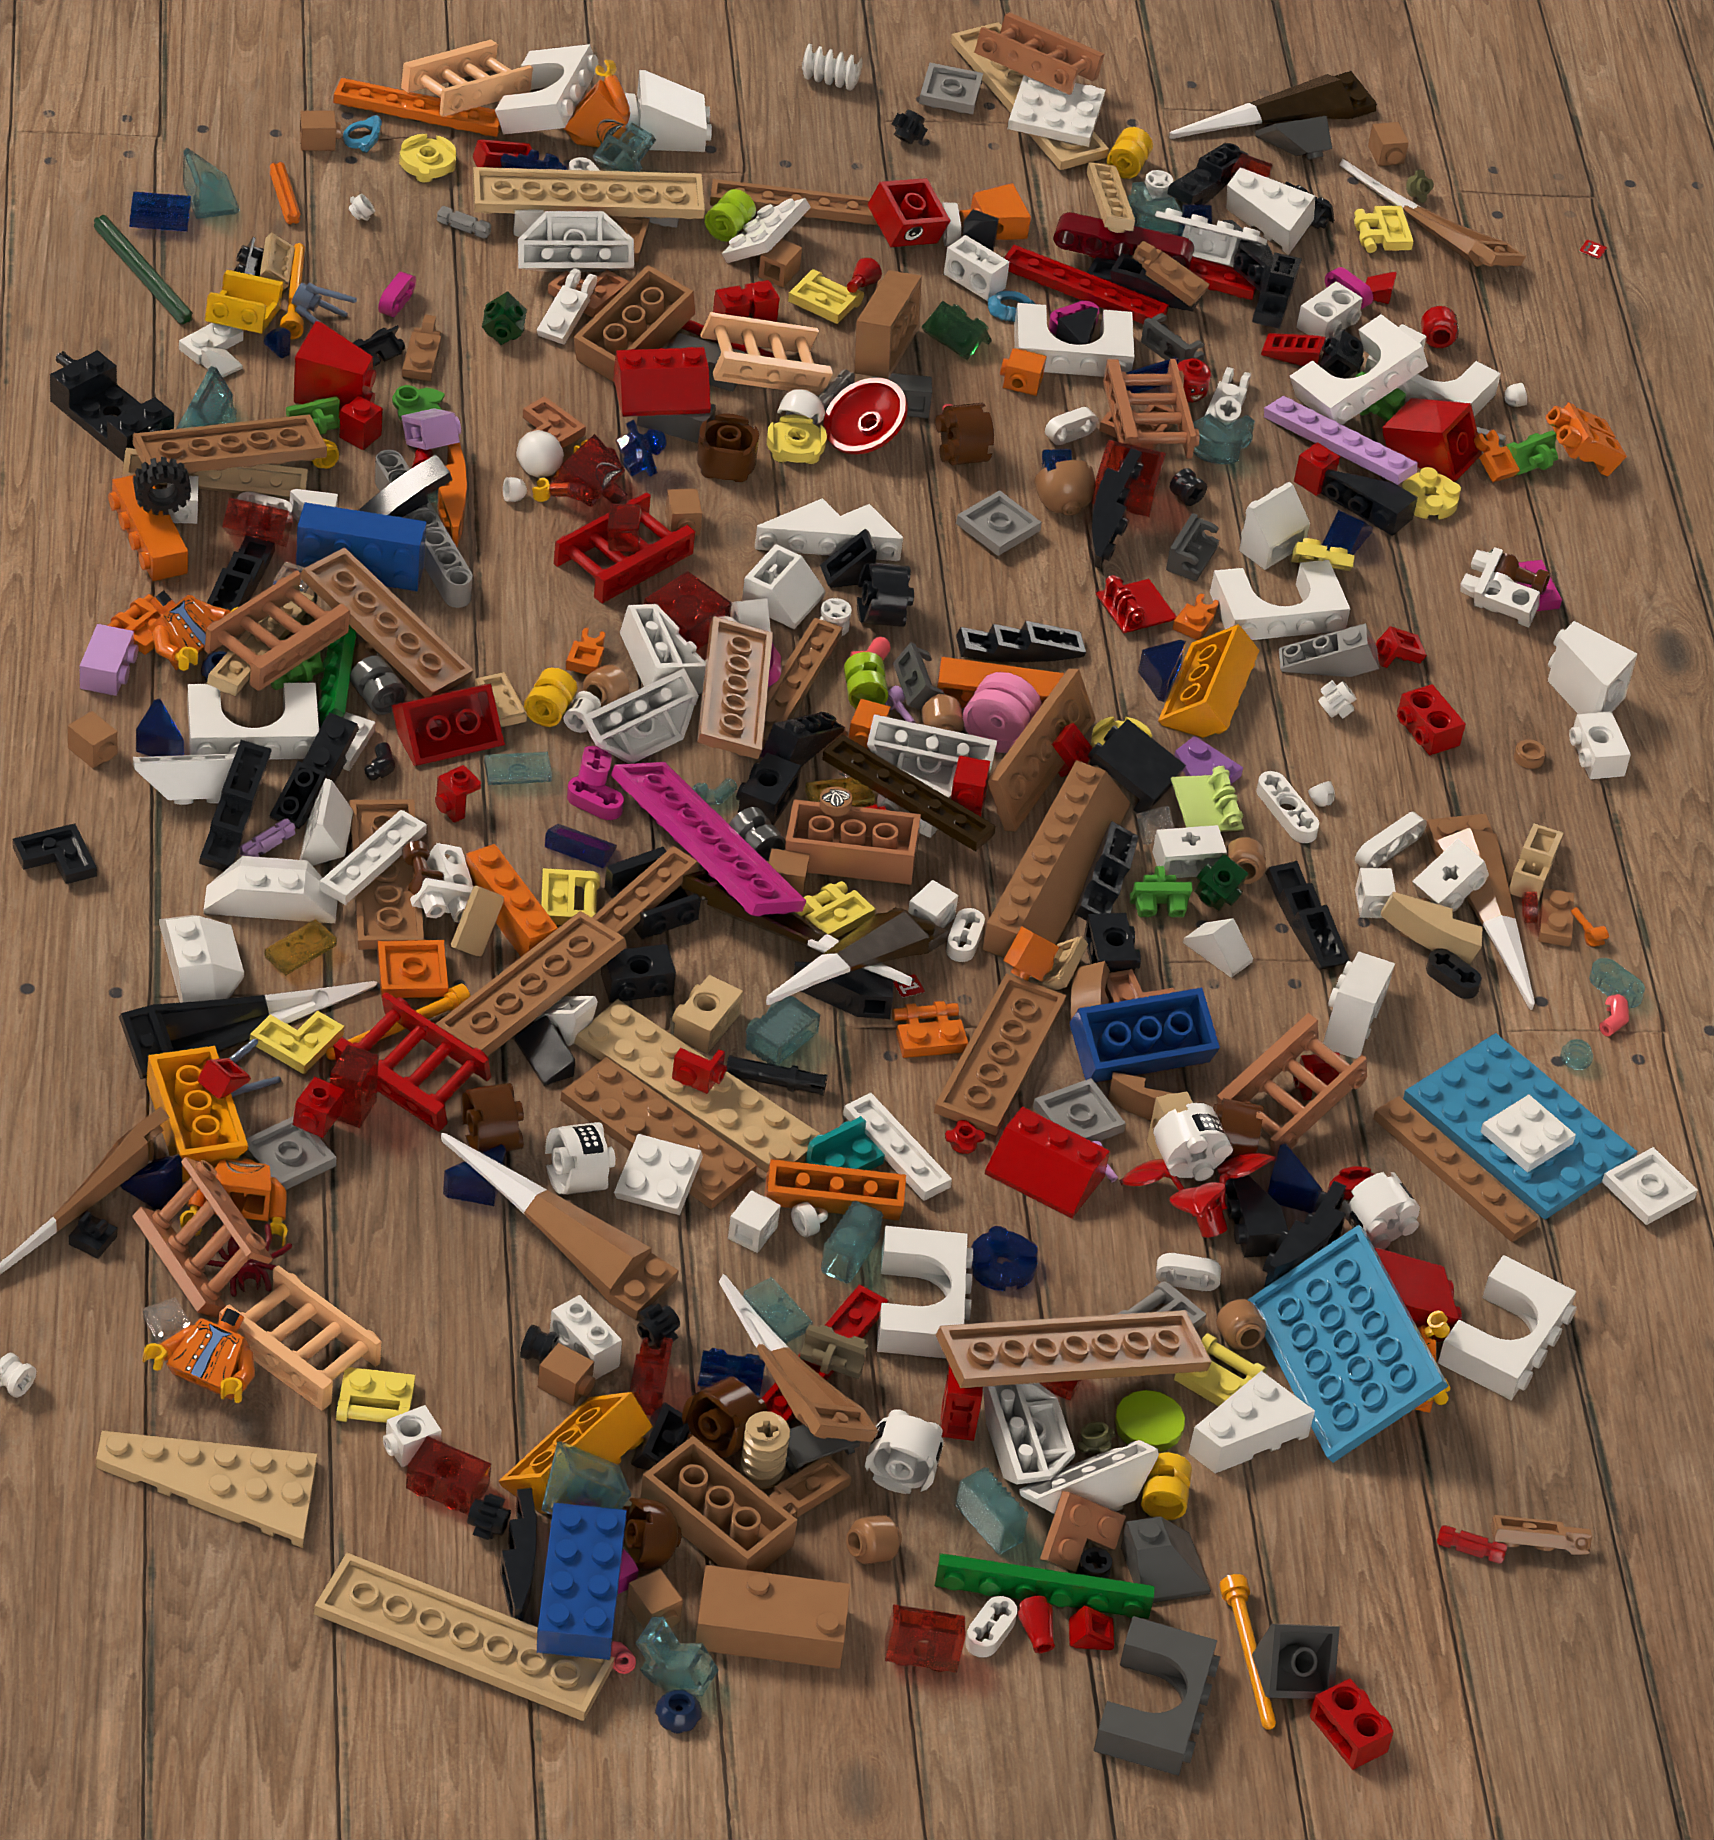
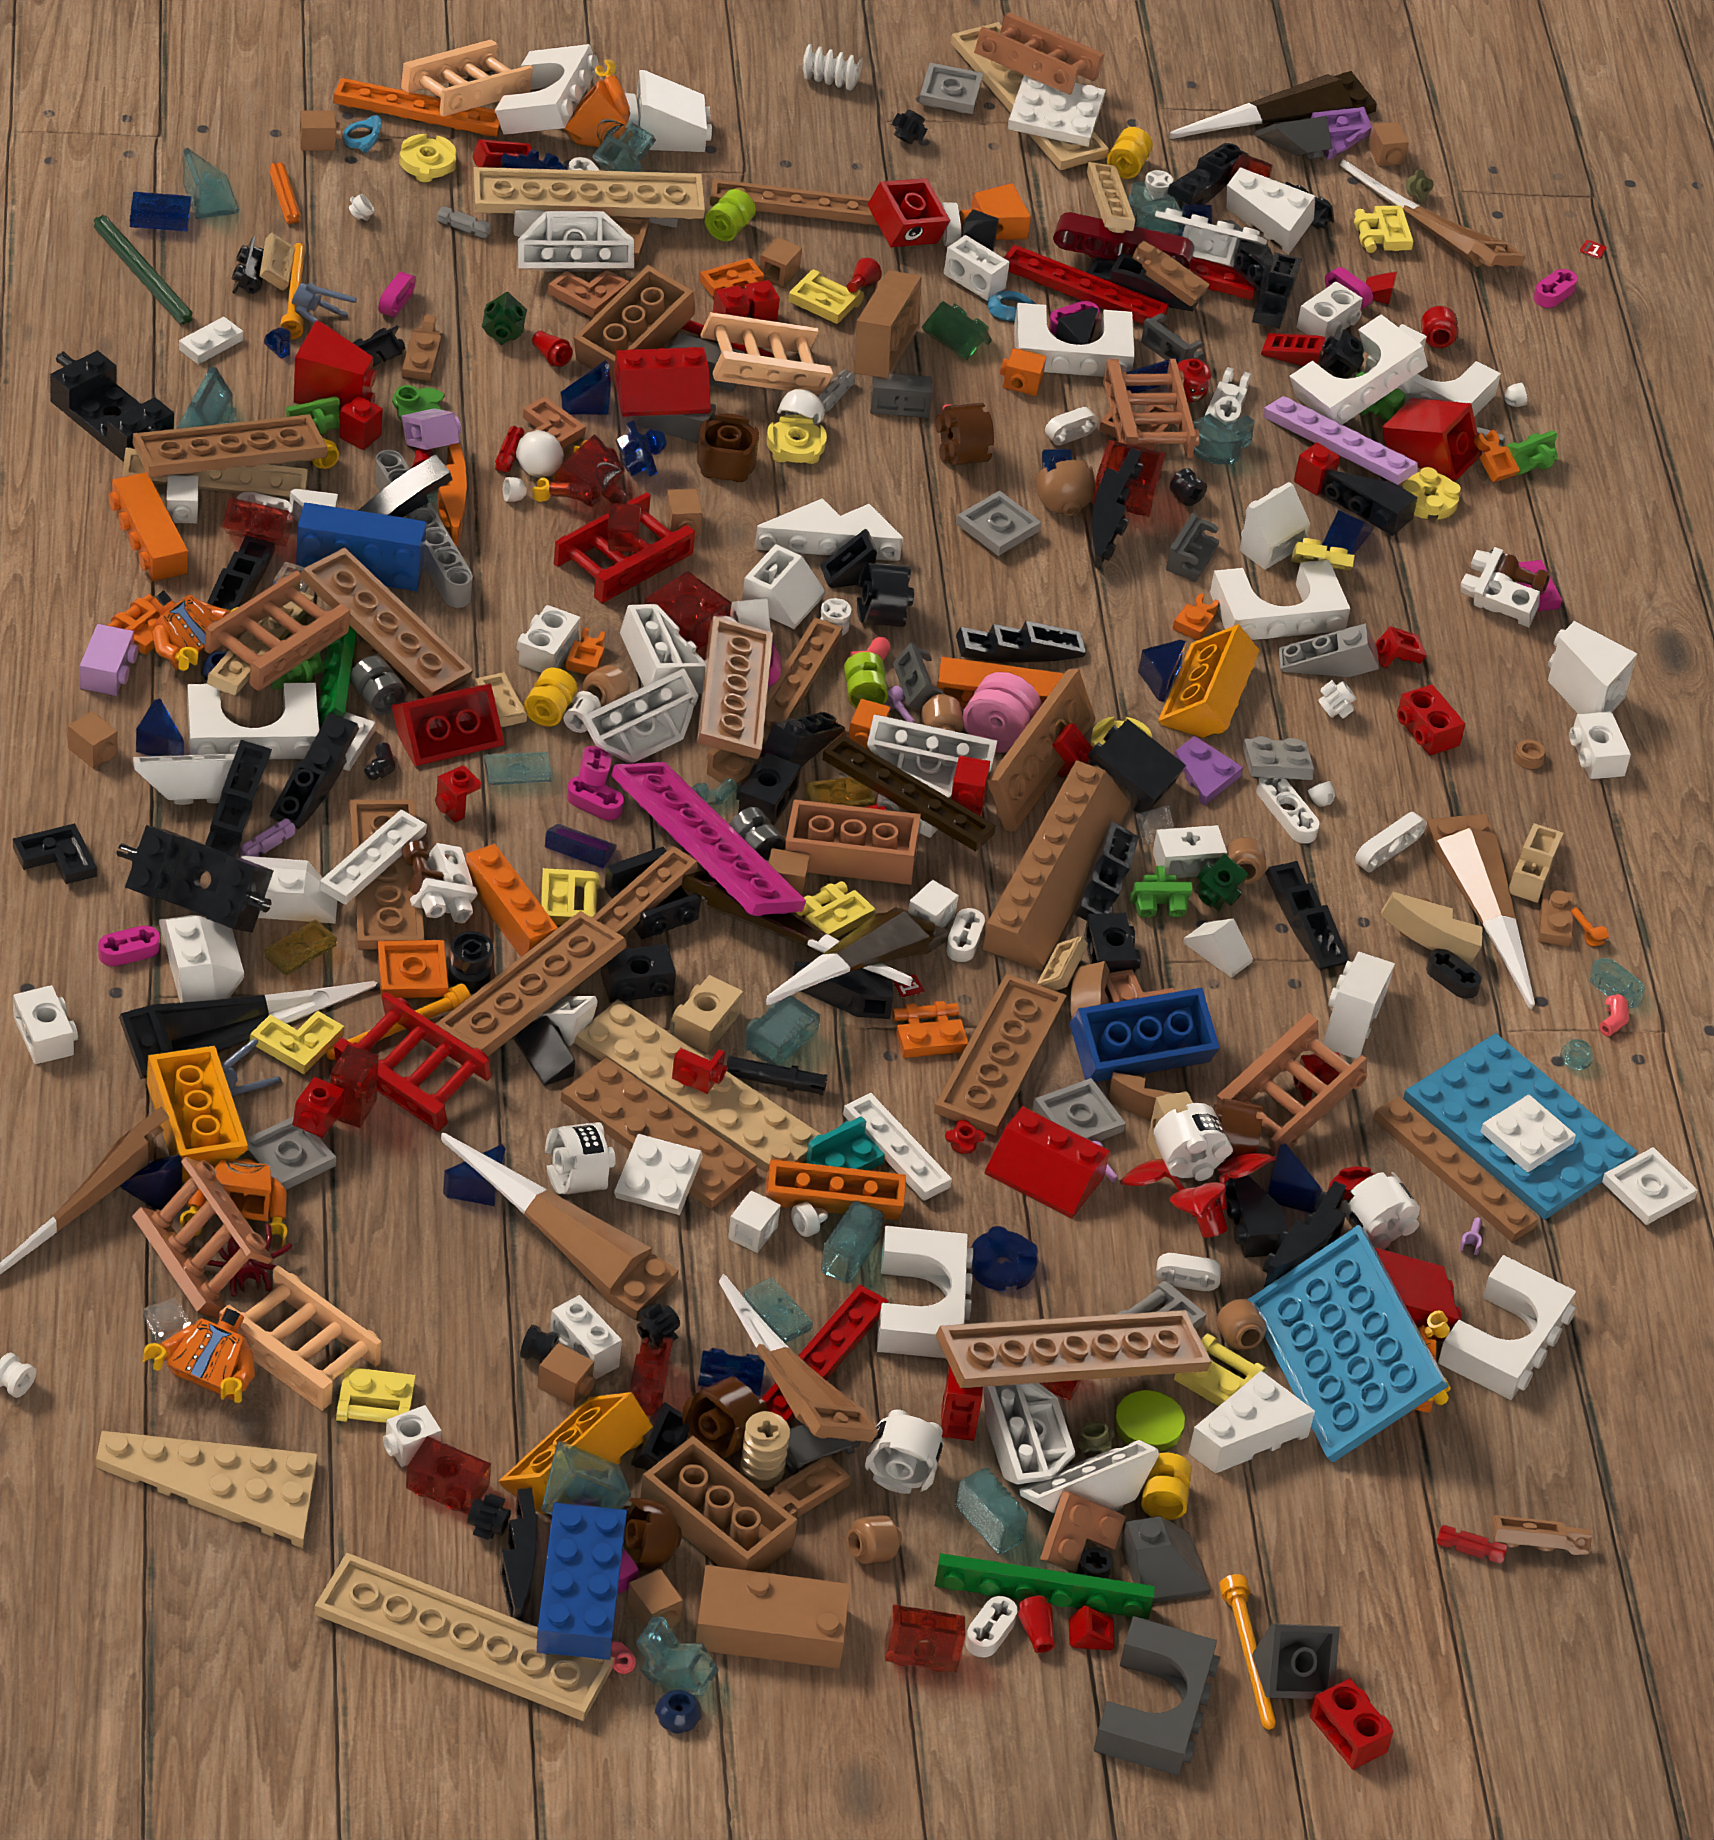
black tile [69,1211,117,1259] -> none
black tyre [133,457,192,515] -> none
red slope [198,1058,251,1099] -> none
white slope [201,347,243,379] -> none
yellow panel [205,270,284,334] -> none
white slope [300,778,353,866] -> none
tan slope [451,885,504,957] -> none
reddish brown brick [461,1083,524,1155] -> none
white hinge [537,268,598,345] -> none
white plate [722,198,811,263] -> none
dark tan hips [800,1324,869,1379] -> none
tile [820,787,852,816] -> none
red dish [823,378,908,455] -> none
orange brick [1003,926,1060,981] -> none
red hinge [1096,575,1177,634] -> none
yellowish green hinge [1171,766,1244,832] -> none
white brick [1355,868,1396,918] -> none
white brick [1412,839,1489,912] -> none
clear red tile [1522,891,1538,923] -> none
orange hips [1545,402,1627,477] -> none
none -> white brick [13,985,78,1065]
none -> dark pink beam [98,925,160,966]
none -> black brick [117,825,274,933]
none -> black wheel [448,931,493,994]
none -> red axle [495,426,525,473]
none -> white brick [516,605,580,673]
none -> red cone [532,330,573,366]
none -> clear blue slope [561,360,611,415]
none -> orange plate [699,258,764,298]
none -> medium nougat bracket [707,748,753,793]
none -> light grey plate [1243,736,1314,780]
none -> medium lavender wing [1311,107,1372,160]
none -> lavender hand [1459,1218,1482,1255]
none -> dark pink beam [1533,269,1578,308]

